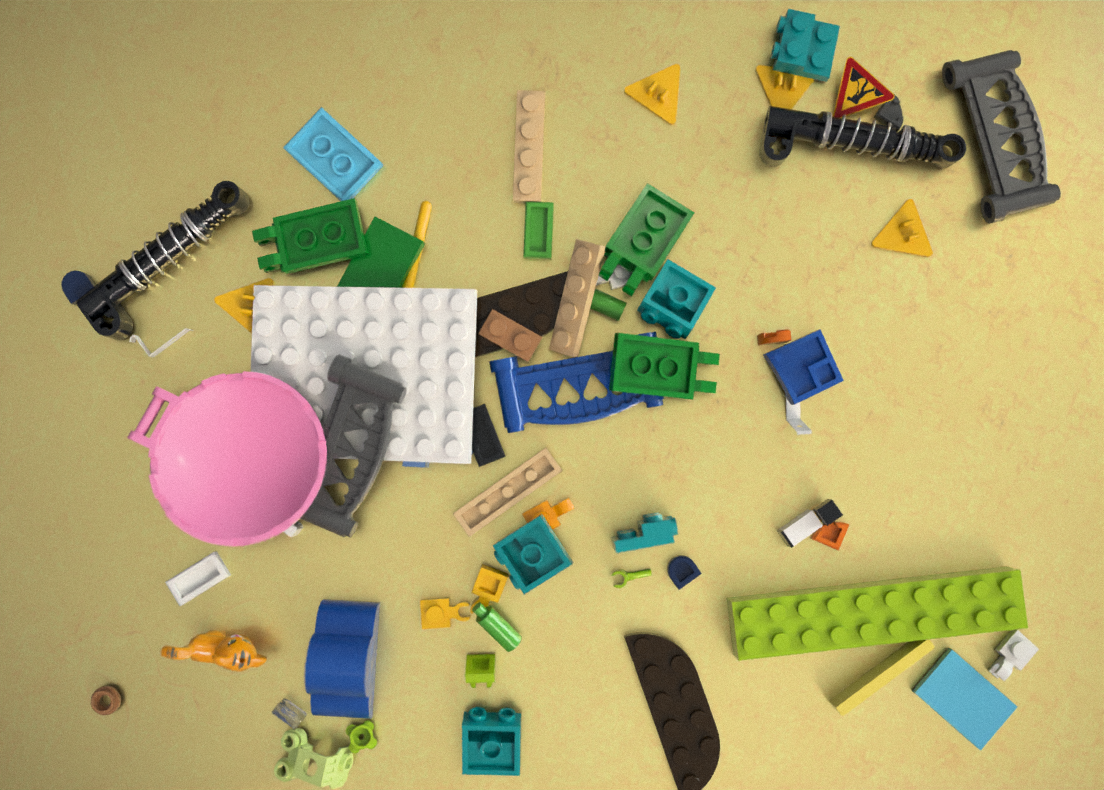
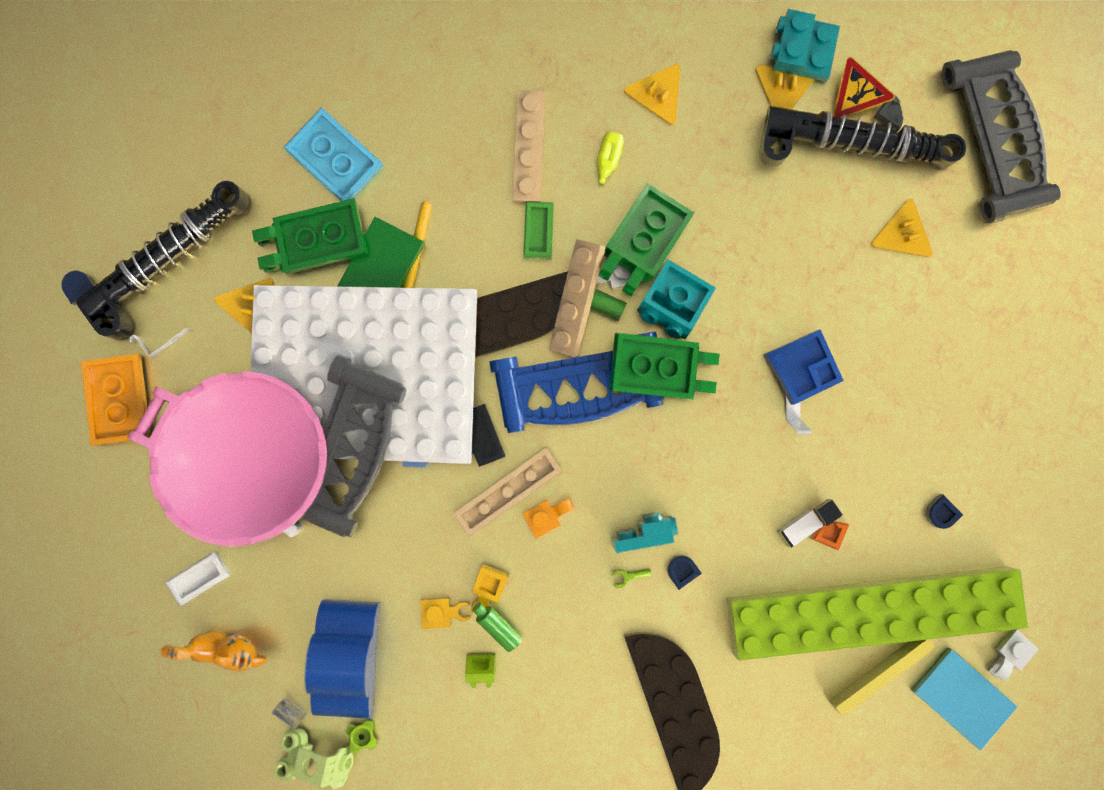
medium nougat plate [91,686,121,715] -> none
teal plate [462,707,521,776] -> none
medium nougat plate [478,309,542,363] -> none
teal plate [493,514,573,594] -> none
orange tile [757,329,792,346] -> none
none -> light orange plate [81,354,151,446]
none -> neon yellow piece [597,131,624,184]
none -> dark blue tile [926,494,963,529]

